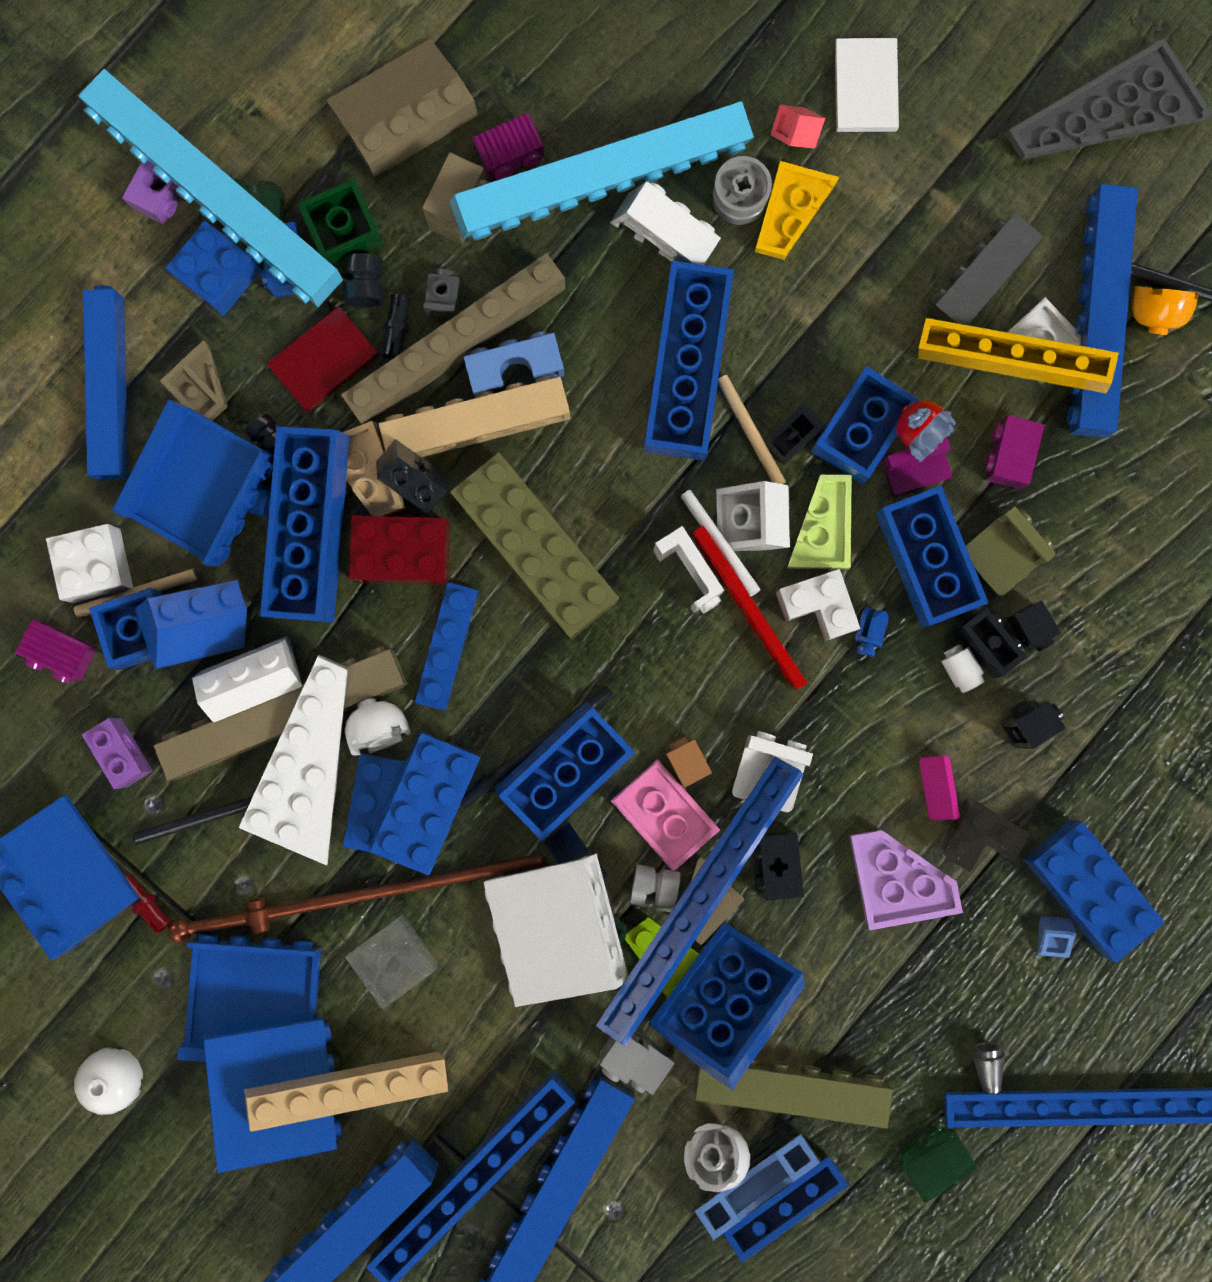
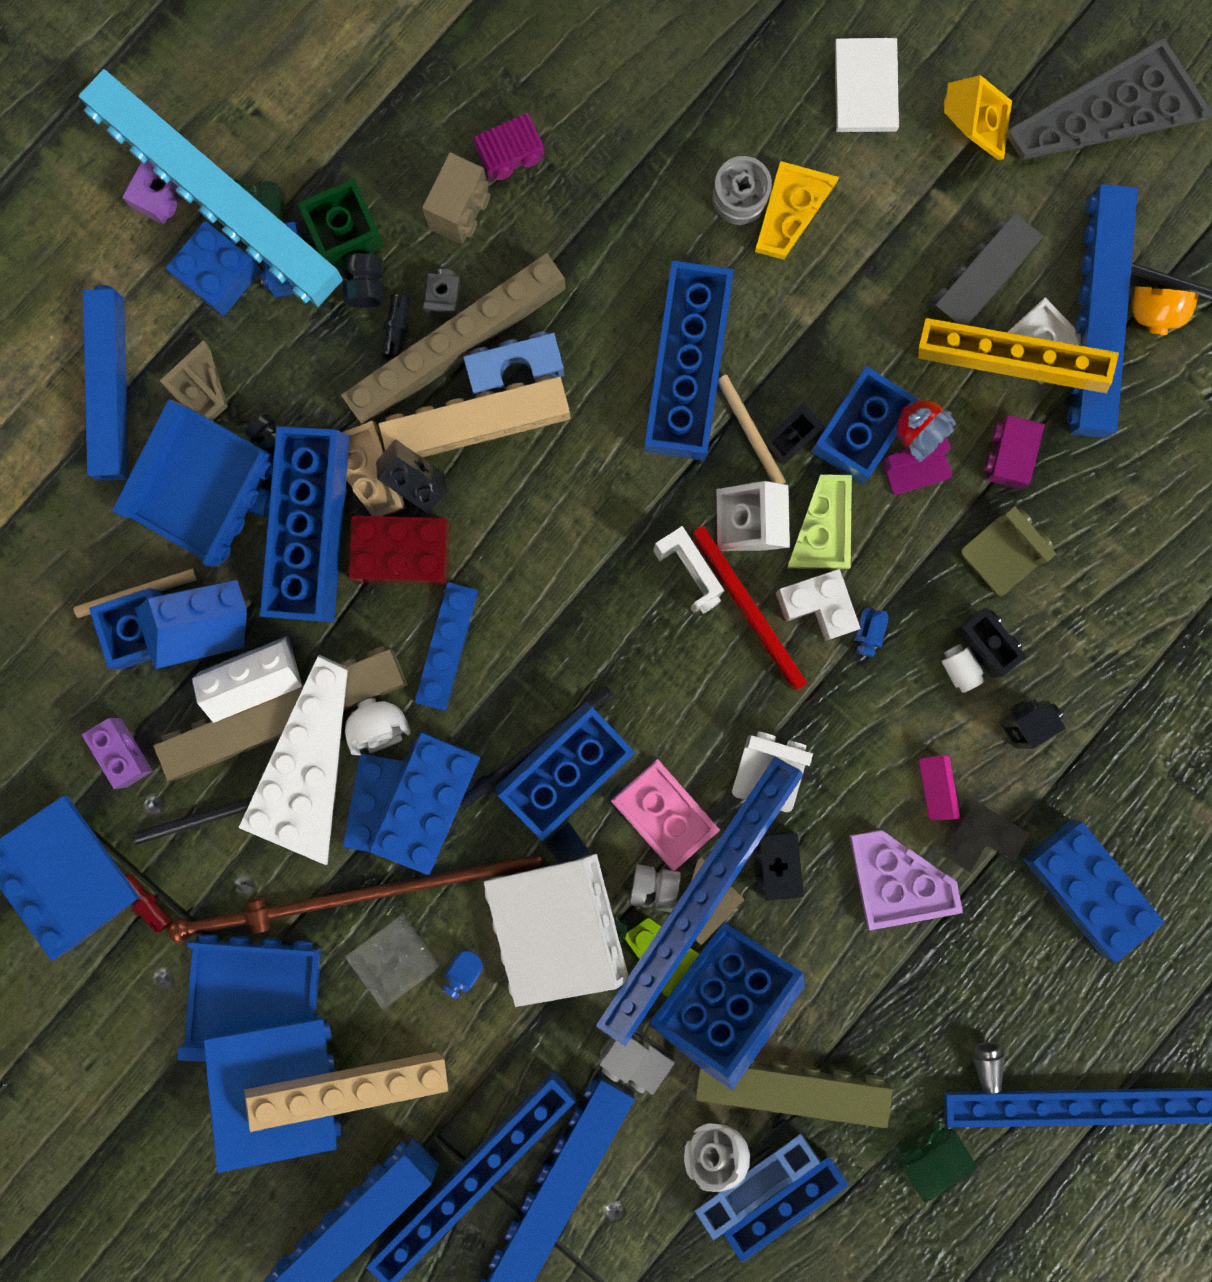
magenta brick [15,619,98,684] -> none
white brick [46,524,133,603] -> none
white cylinder [74,1047,143,1115] -> none
dark red tile [267,306,379,413] -> none
dark tan slope [326,39,478,178] -> none
medium azure brick [450,101,754,241] -> none
olive brick [450,452,619,640] -> none
white wedge [610,181,721,265] -> none
medium nougat brick [665,737,712,788] -> none
white bar [681,490,760,596] -> none
coral panel [770,105,825,148] -> none
blue brick [875,485,989,629] -> none
black brick [1007,600,1061,652] -> none
medium blue slope [1037,916,1076,958] -> none
none -> blue arm [441,951,482,1000]
none -> yellow slope [944,75,1012,160]

